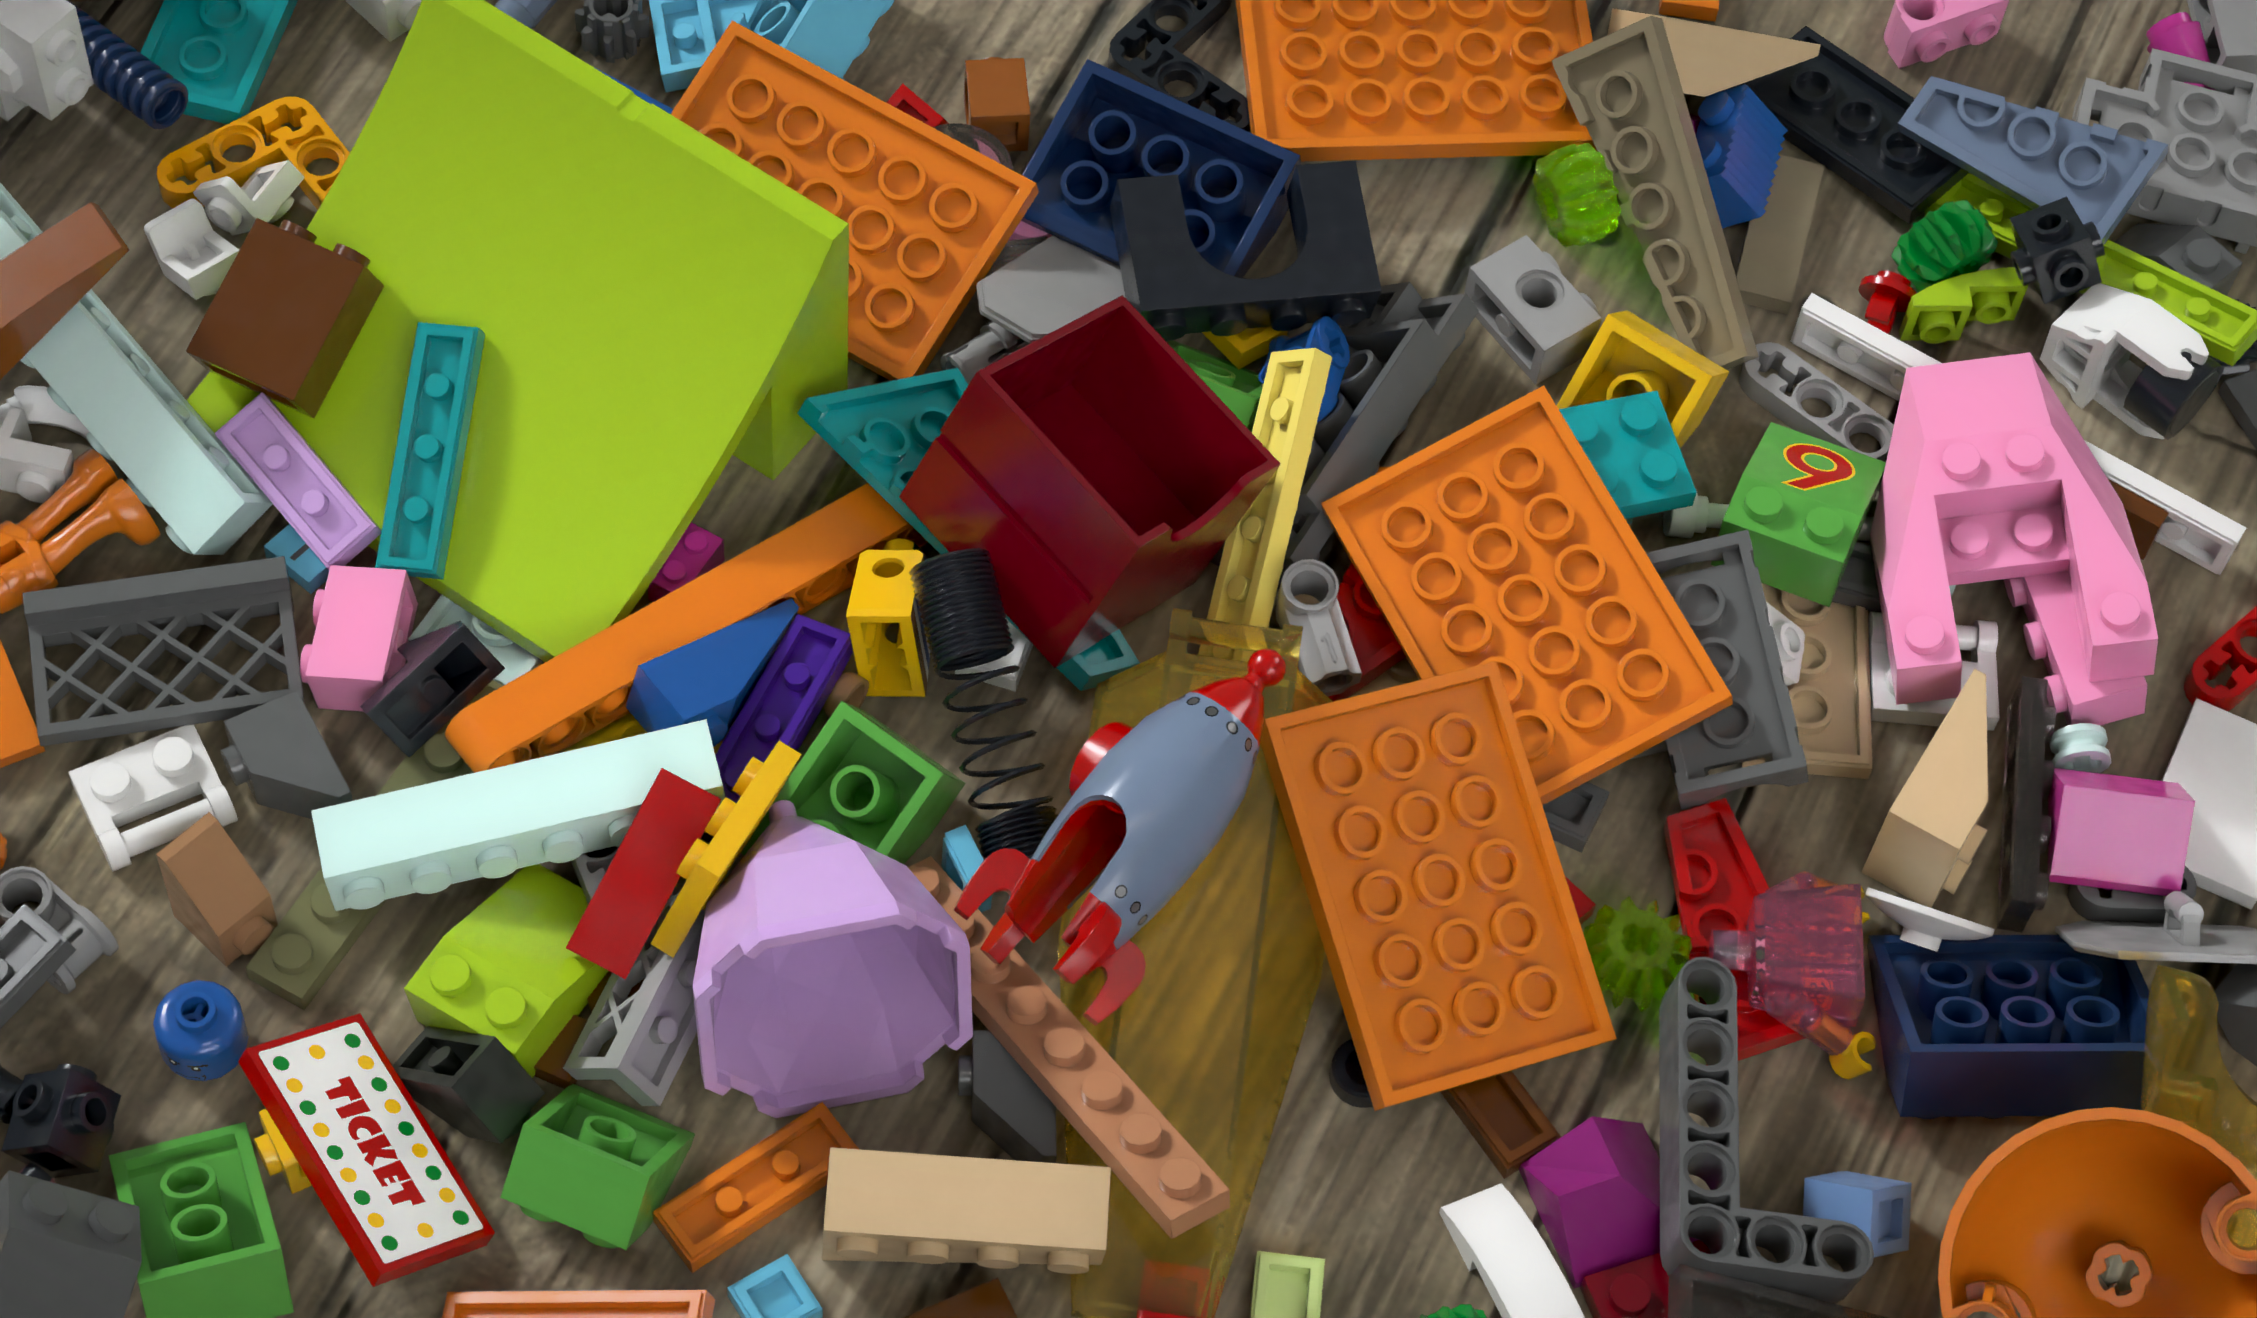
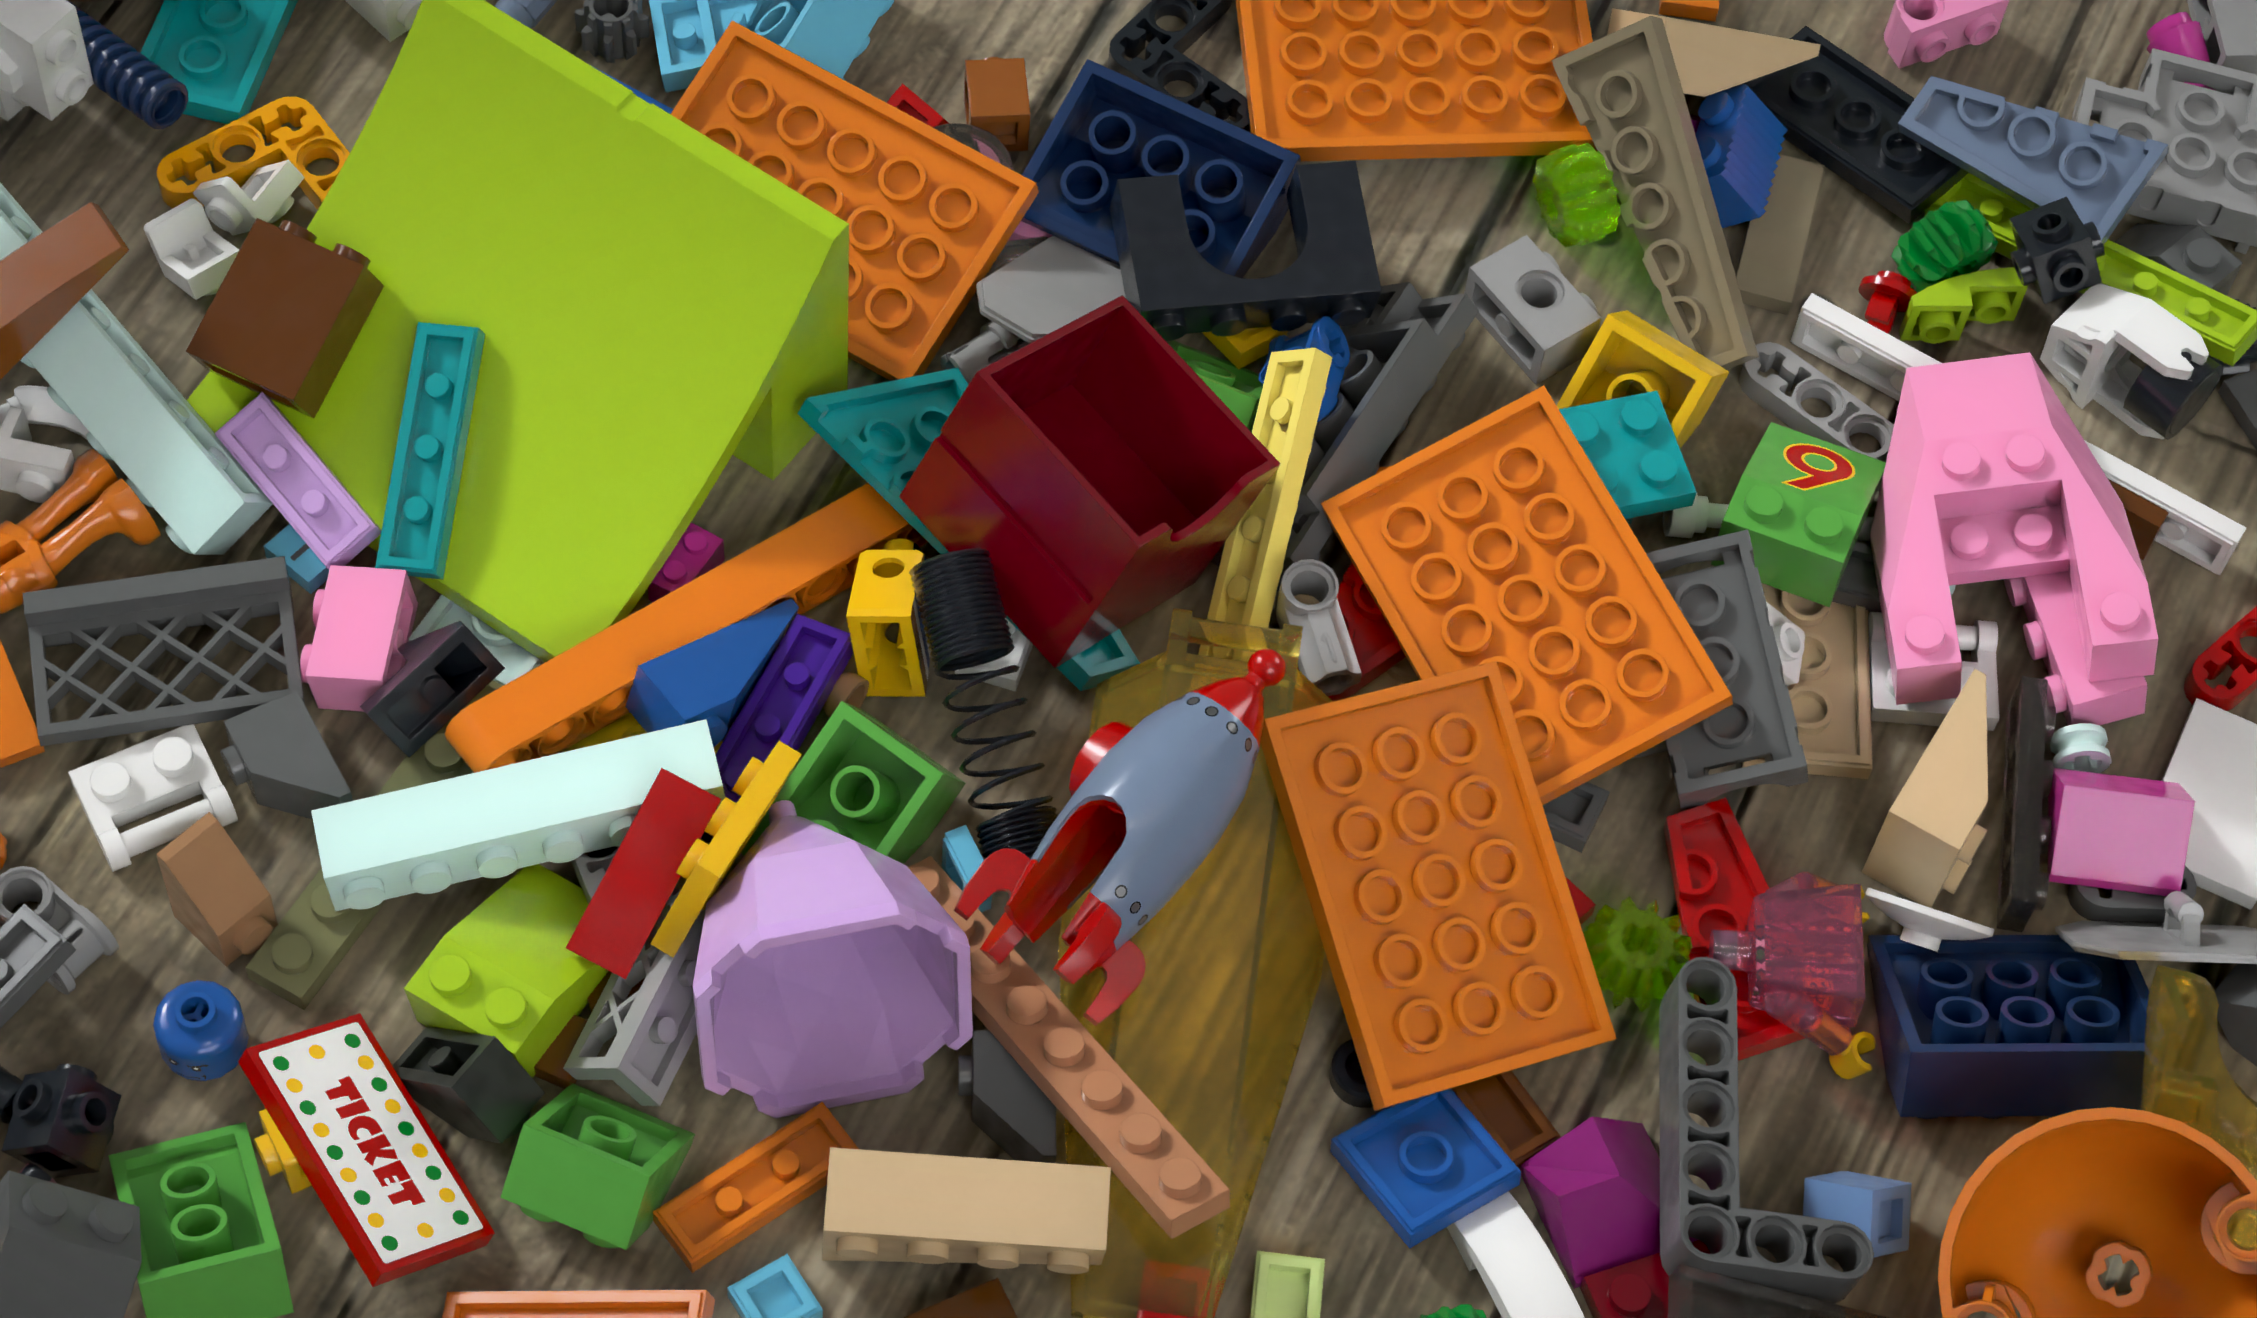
none -> blue plate [1330,1089,1521,1249]

